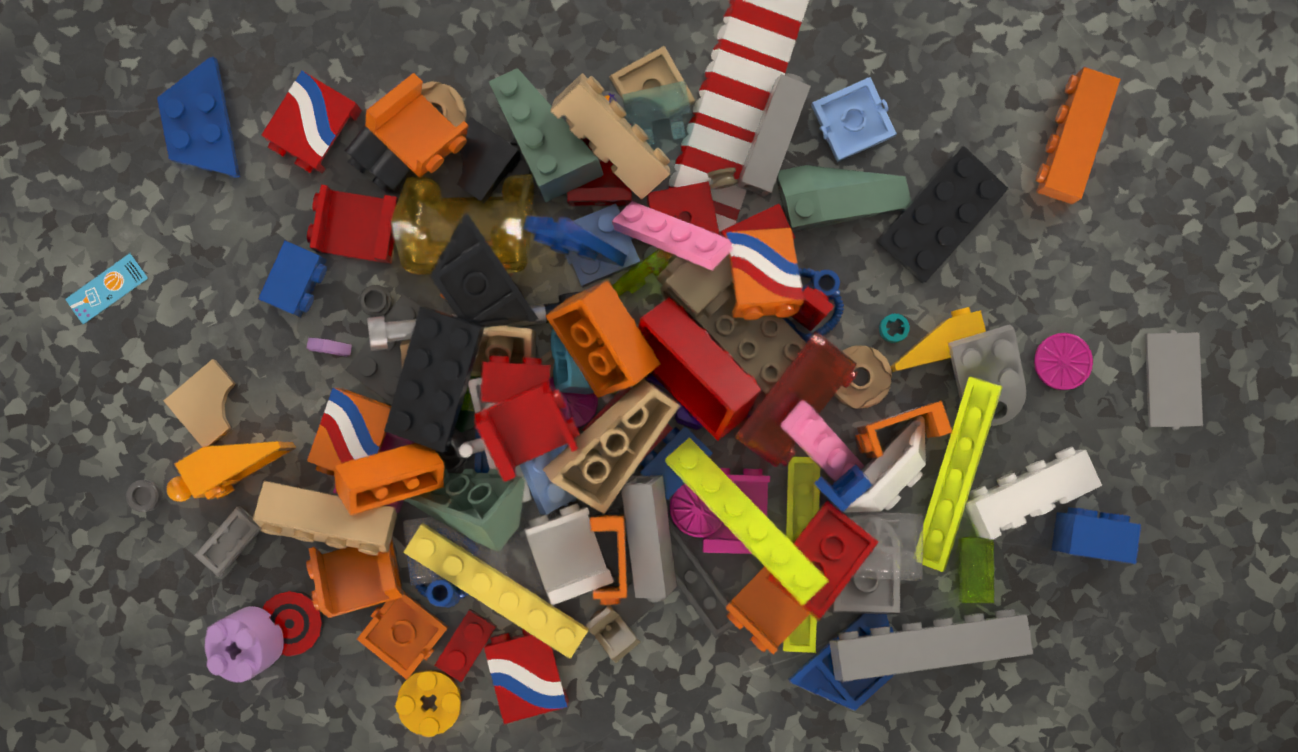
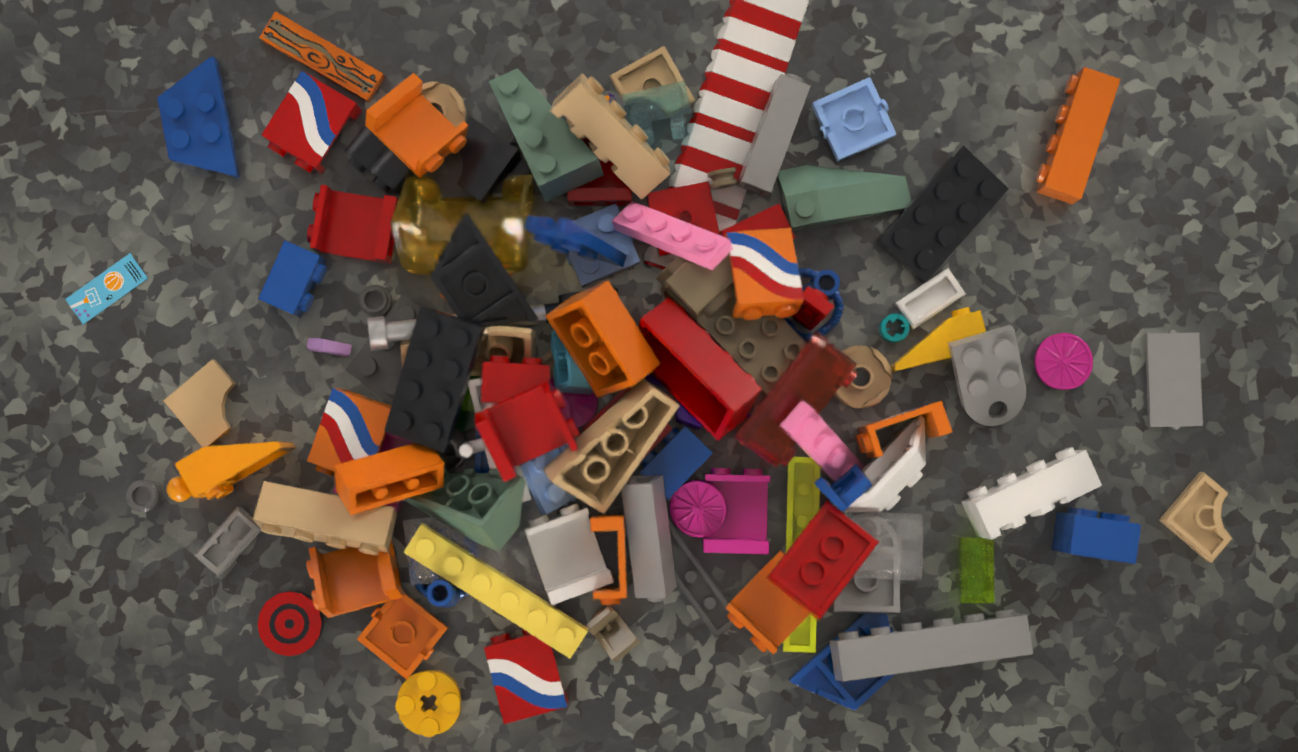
lavender brick [205,606,284,682] -> none
red plate [434,609,497,683] -> none
clear neon green plate [612,249,673,296] -> none
neon yellow plate [665,437,828,606] -> none
neon yellow plate [912,377,1003,572] -> none
none -> orange tile [259,11,385,103]
none -> white tile [894,268,966,330]
none -> tan tile [1159,472,1233,563]

